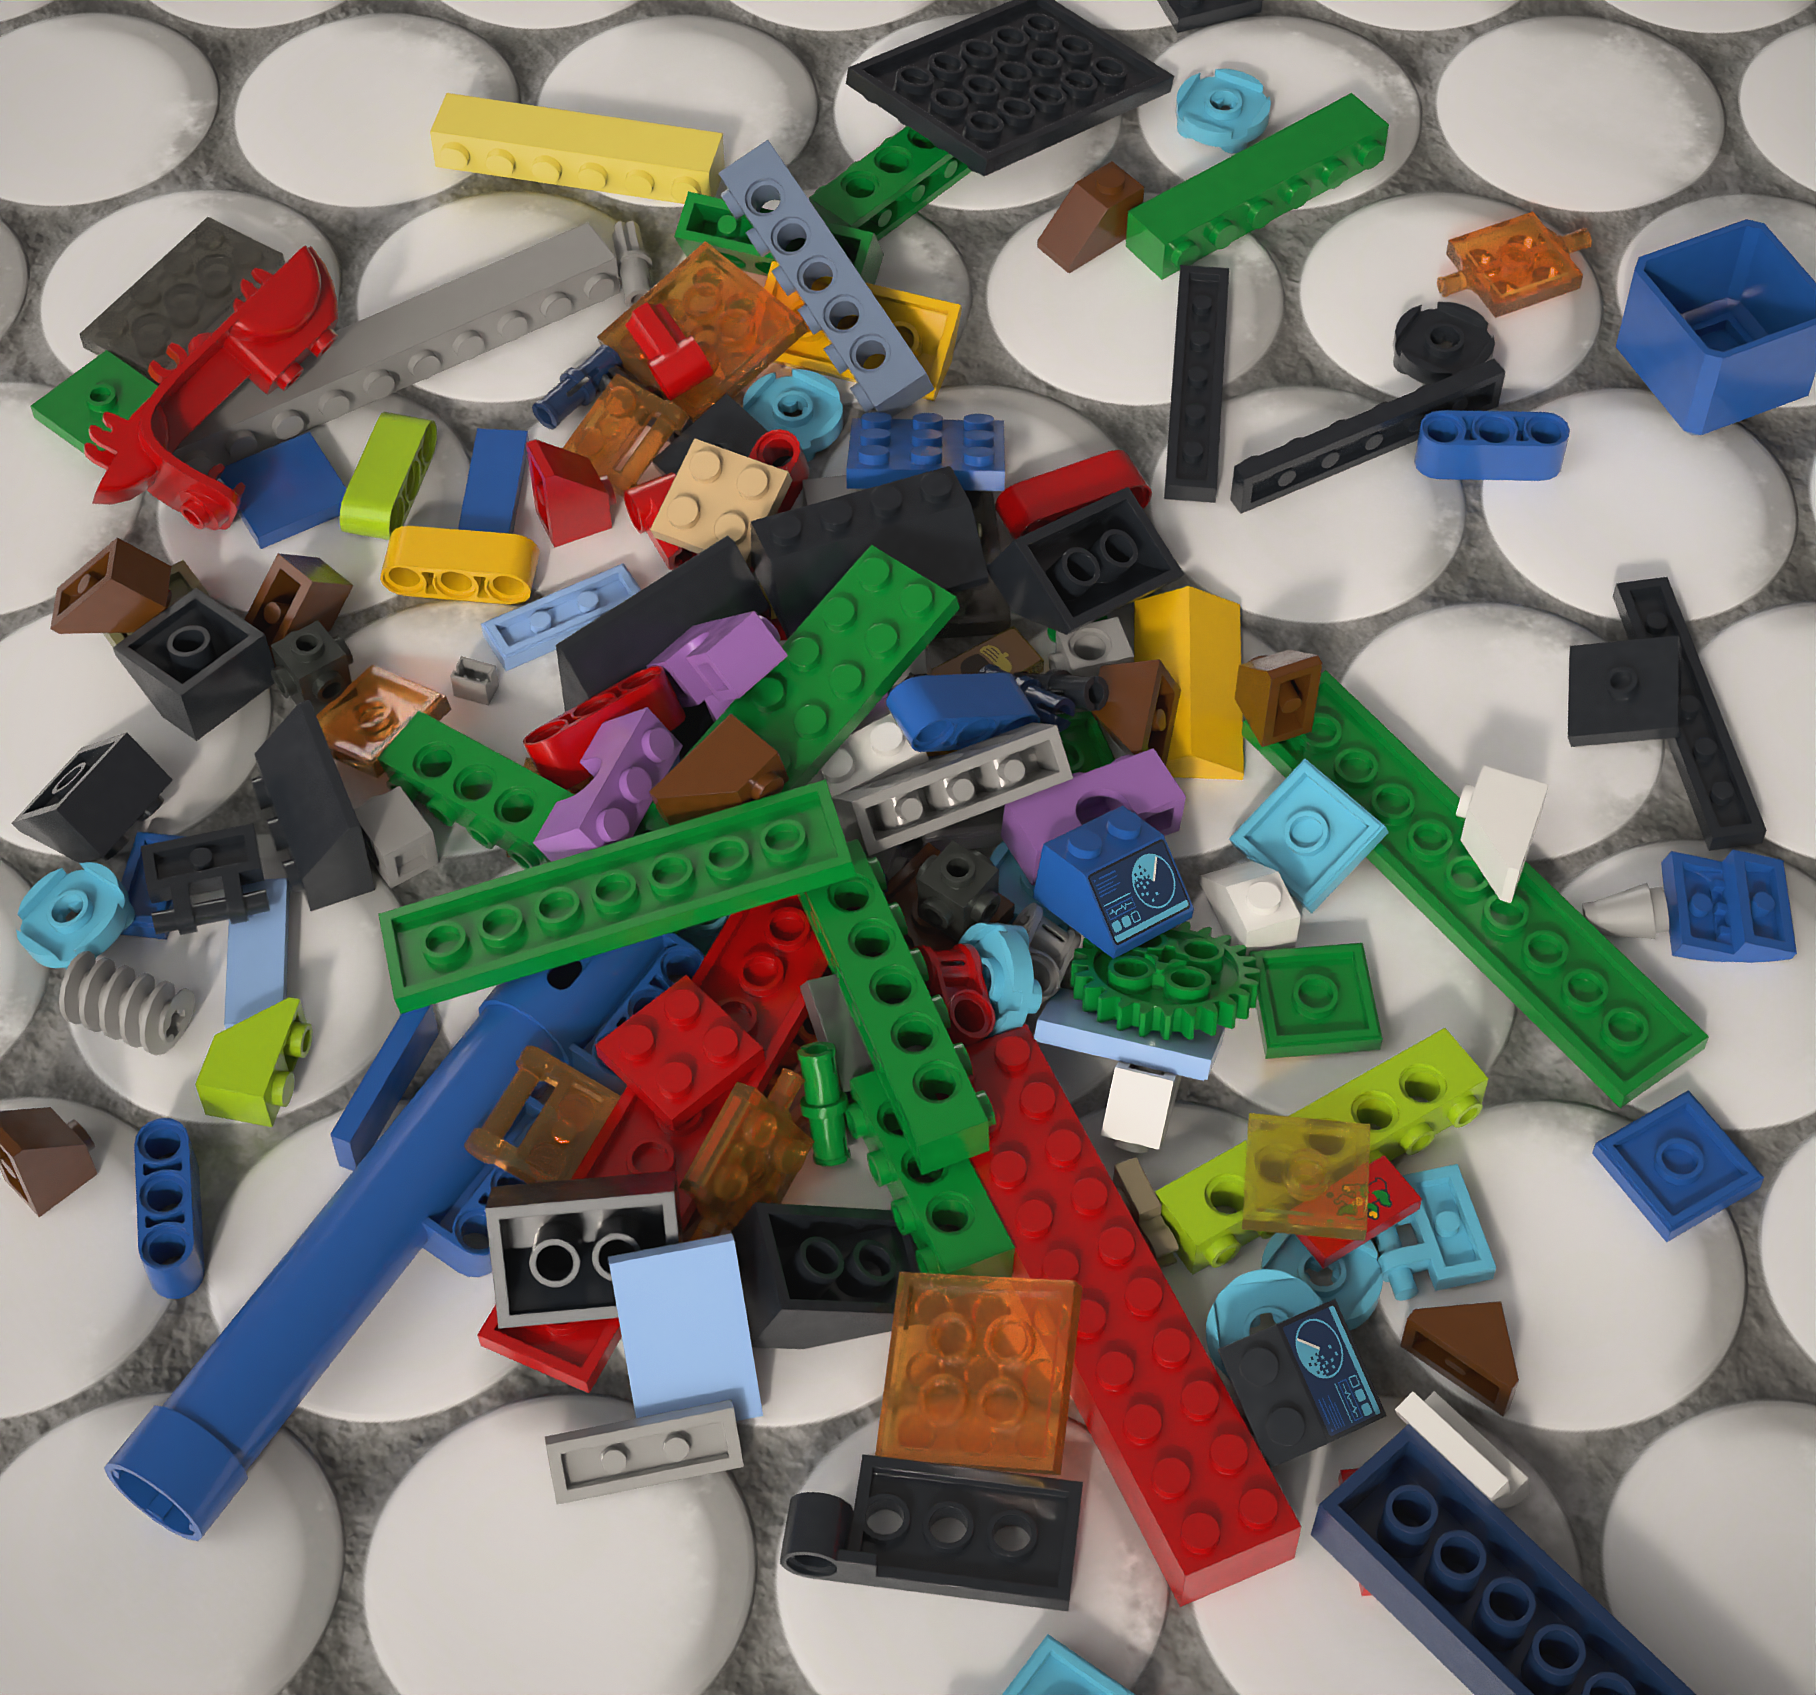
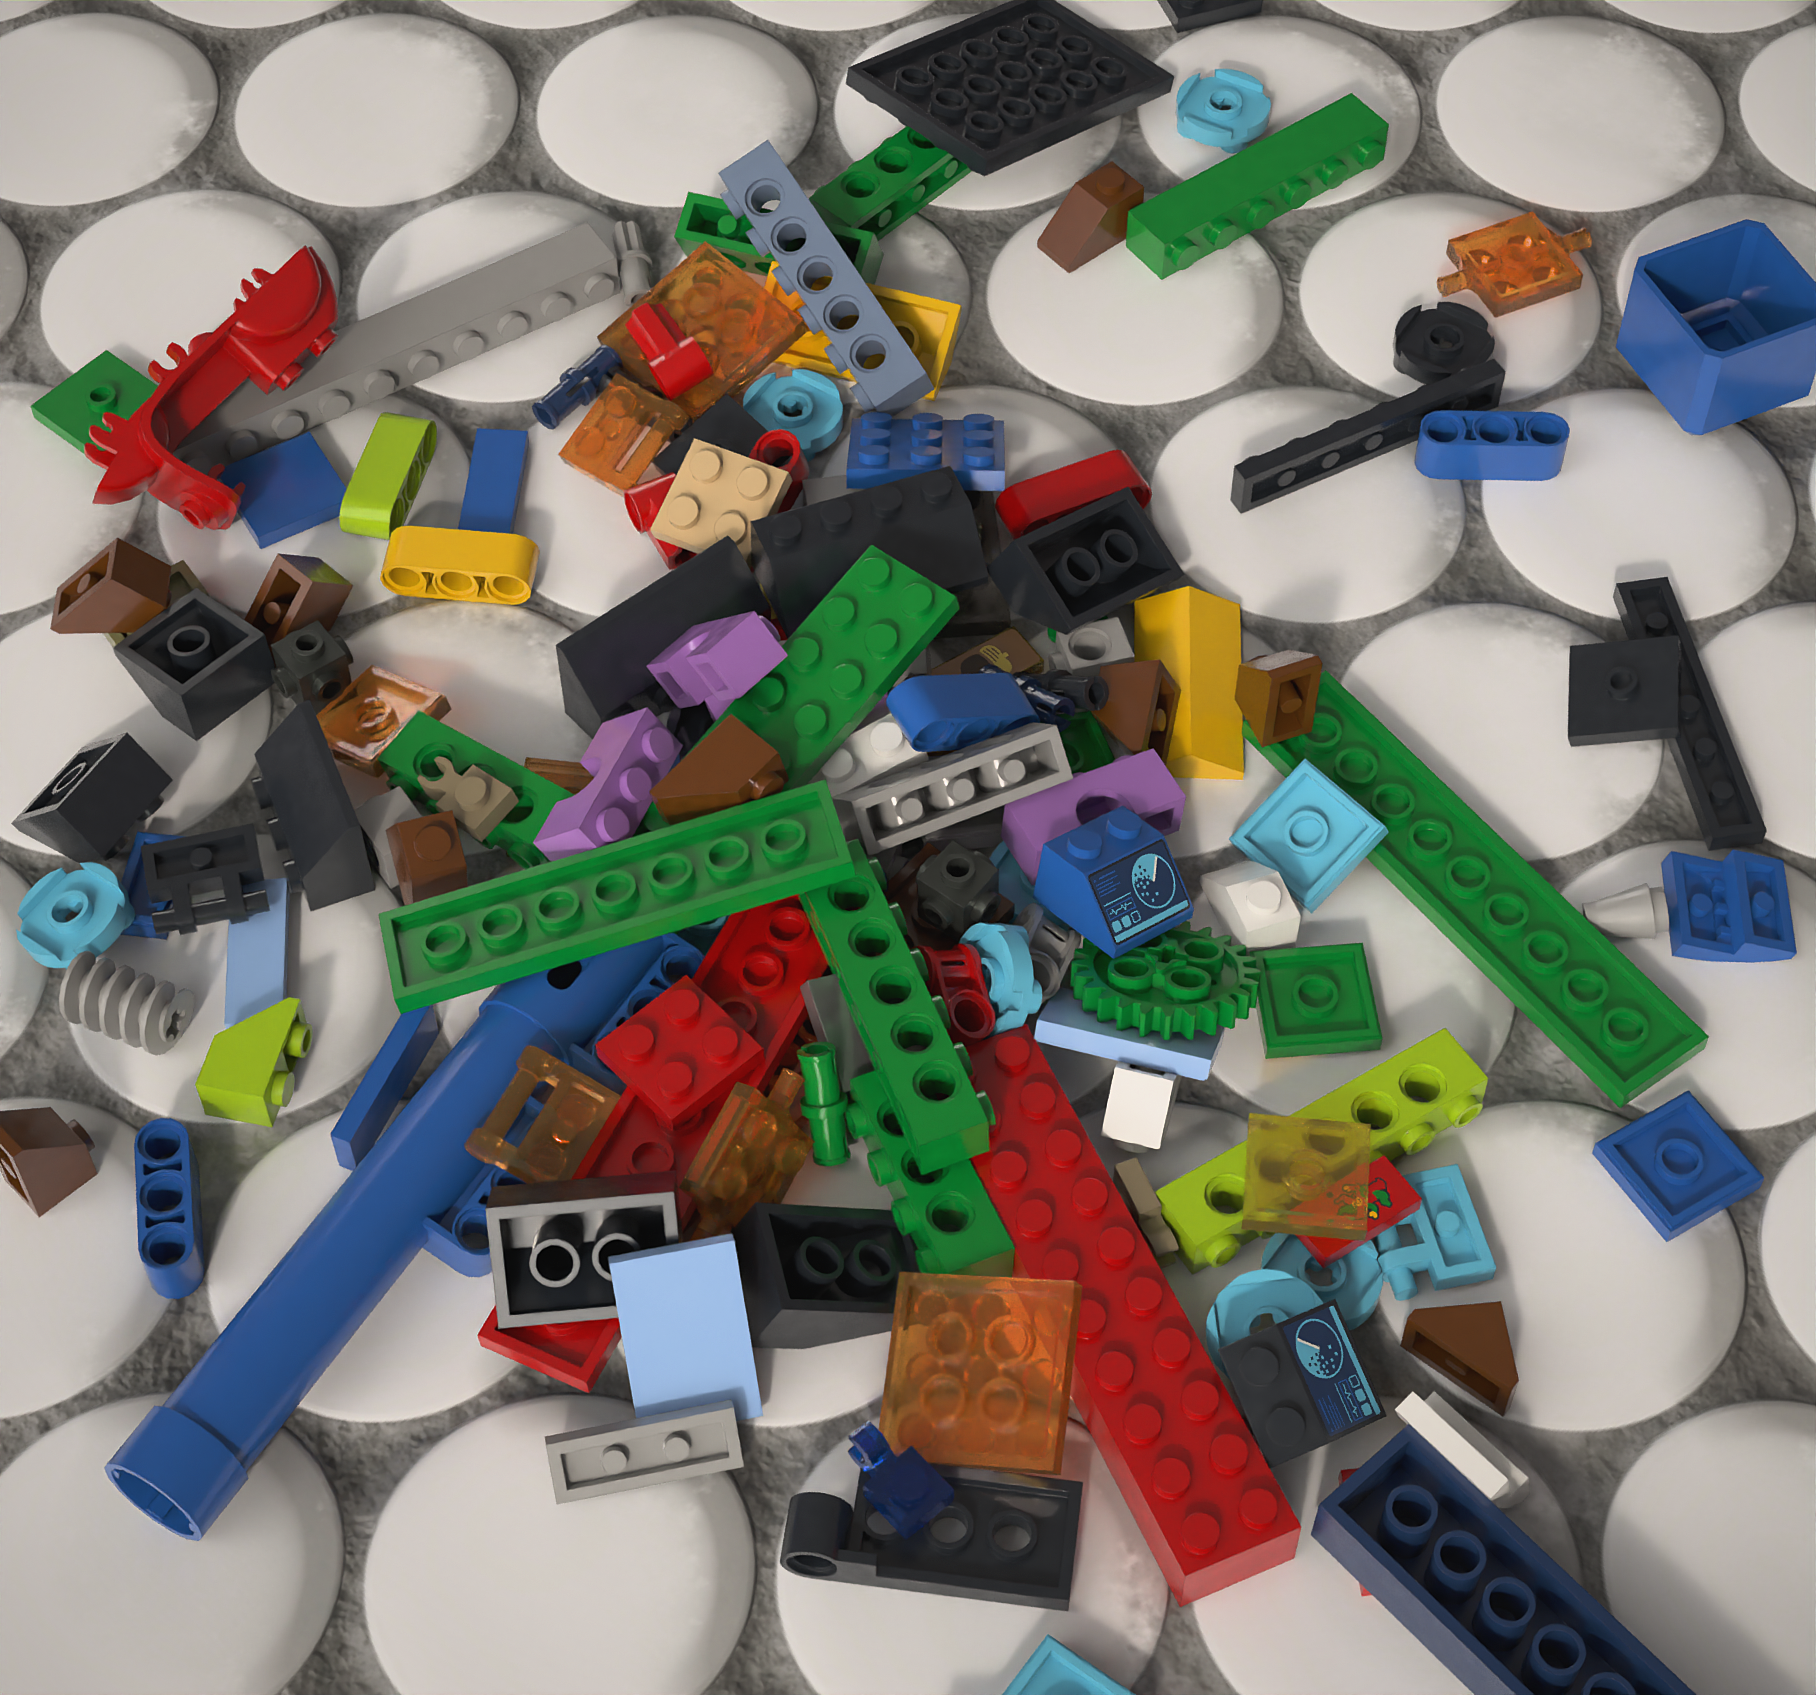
clear smoke plate [79,217,285,386] -> none
light yellow brick [430,93,725,204] -> none
light grey piece [450,656,499,706] -> none
light blue tile [481,563,641,671] -> none
red beam [523,666,686,789] -> none
red slope [526,439,616,548] -> none
black plate [1164,265,1229,503] -> none
white slope [1456,765,1549,903] -> none
none -> reddish brown slope [385,810,468,905]
none -> dark tan plate [417,757,519,842]
none -> clear blue plate [848,1420,955,1540]

